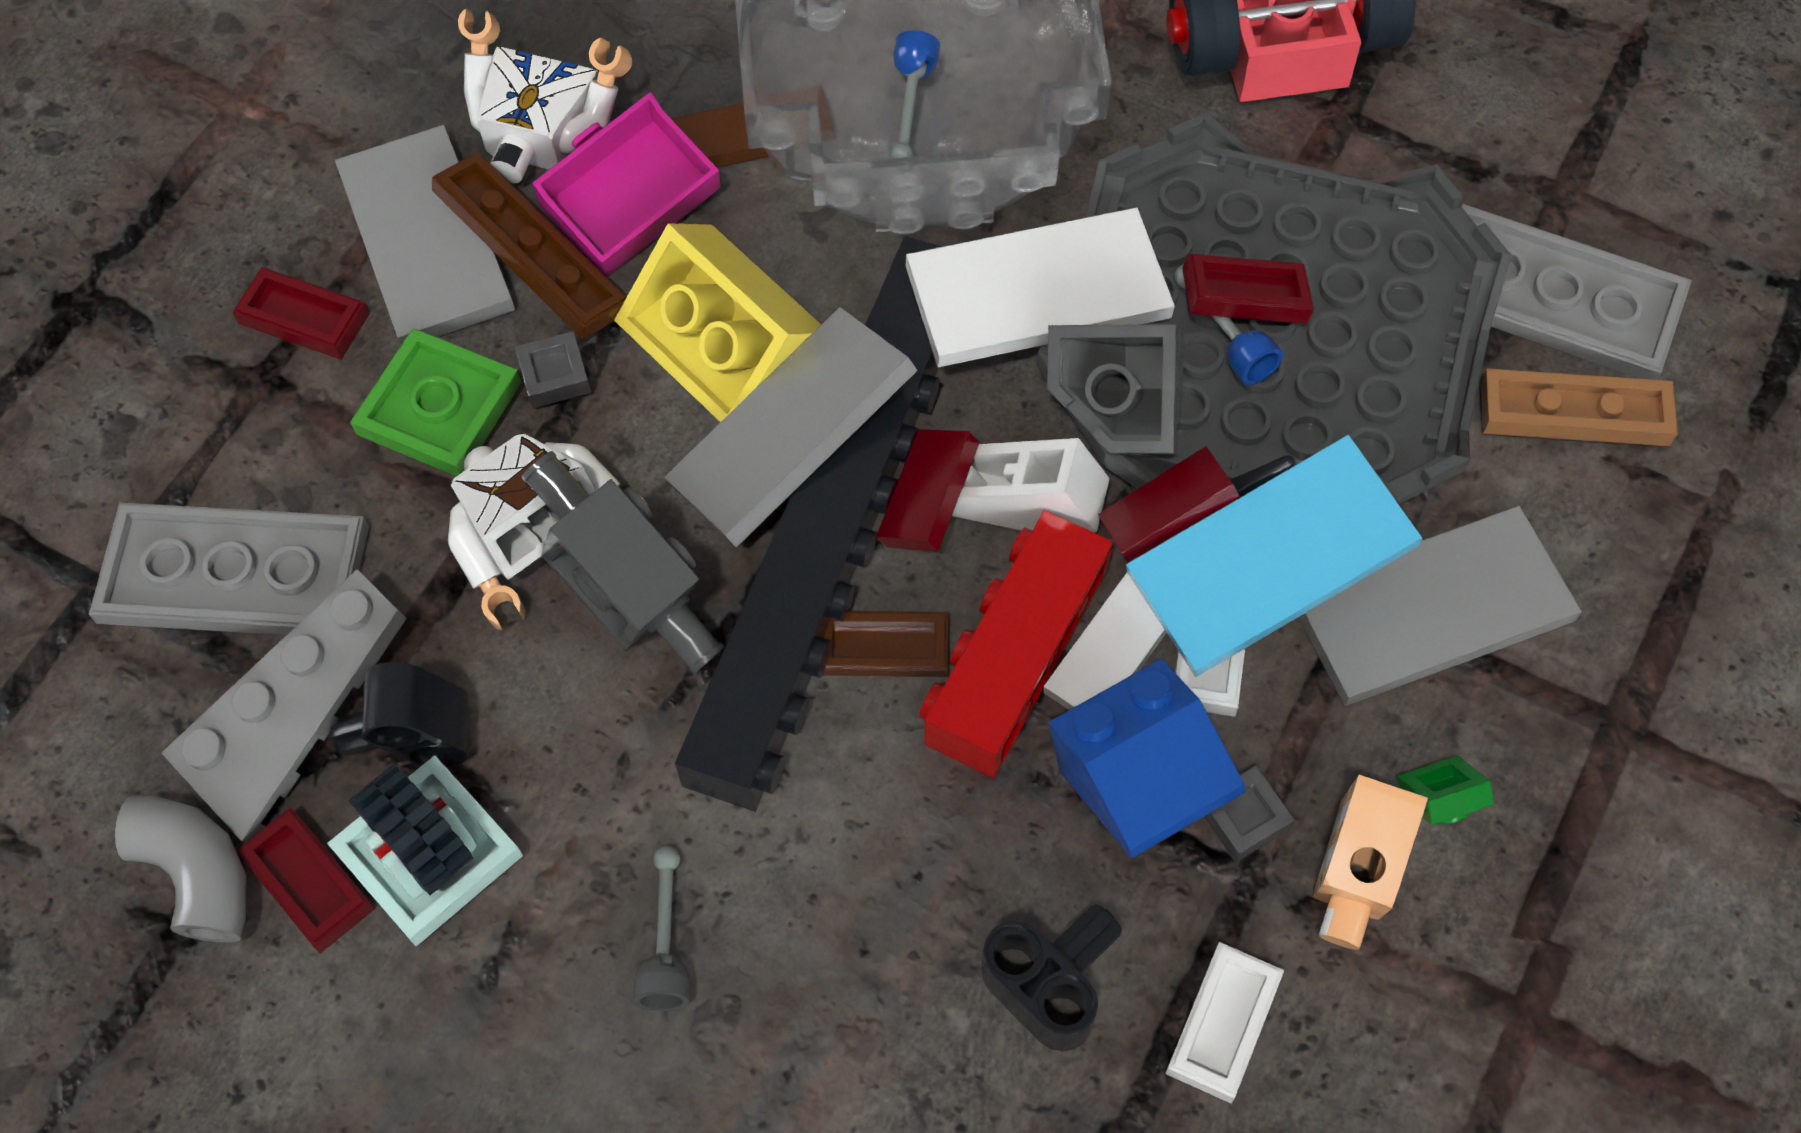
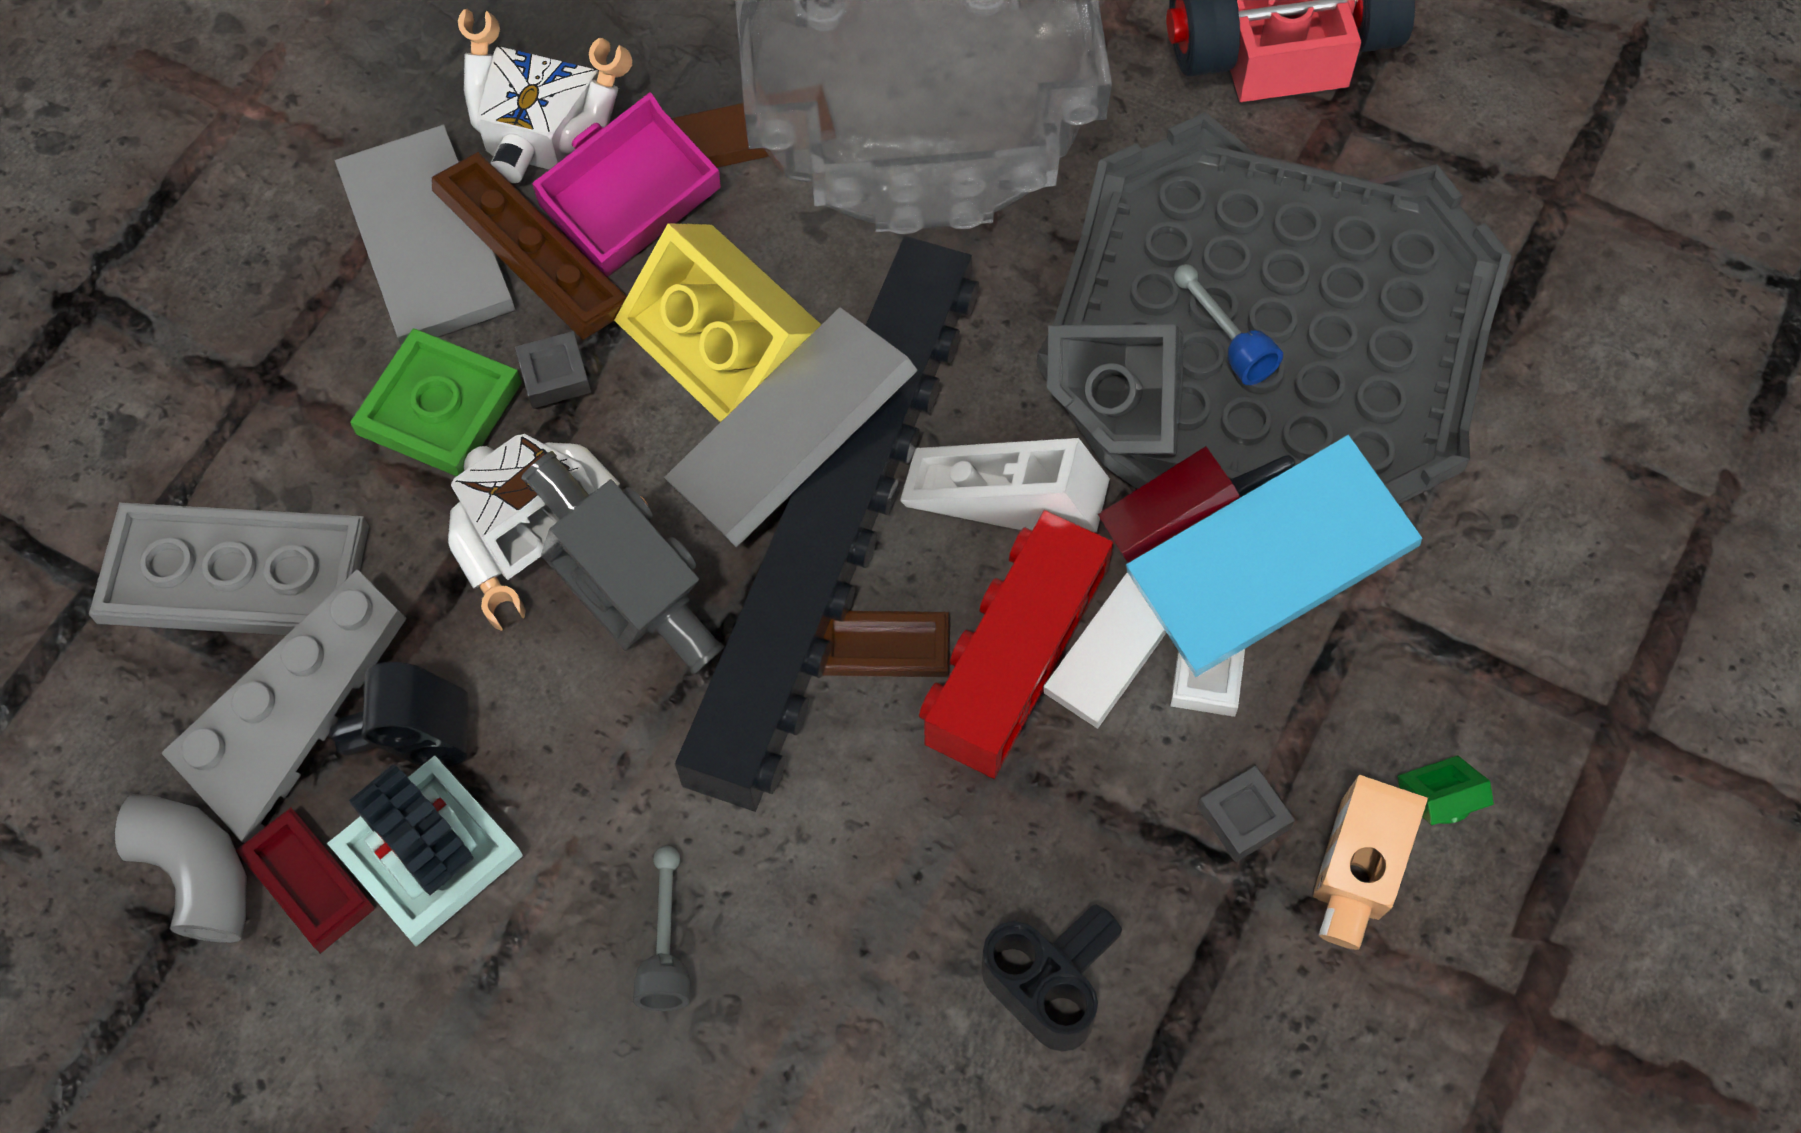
dark red tile [232,267,370,360] -> none
dark red tile [876,429,979,552] -> none
hinge [890,30,940,166] -> none
white tile [905,208,1175,367] -> none
blue slope [1049,659,1245,859] -> none
white tile [1165,942,1284,1104] -> none
dark red tile [1182,253,1314,324] -> none
light grey tile [1298,506,1582,707] -> none
light grey tile [1461,204,1692,380] -> none
medium nougat plate [1481,369,1678,446] -> none

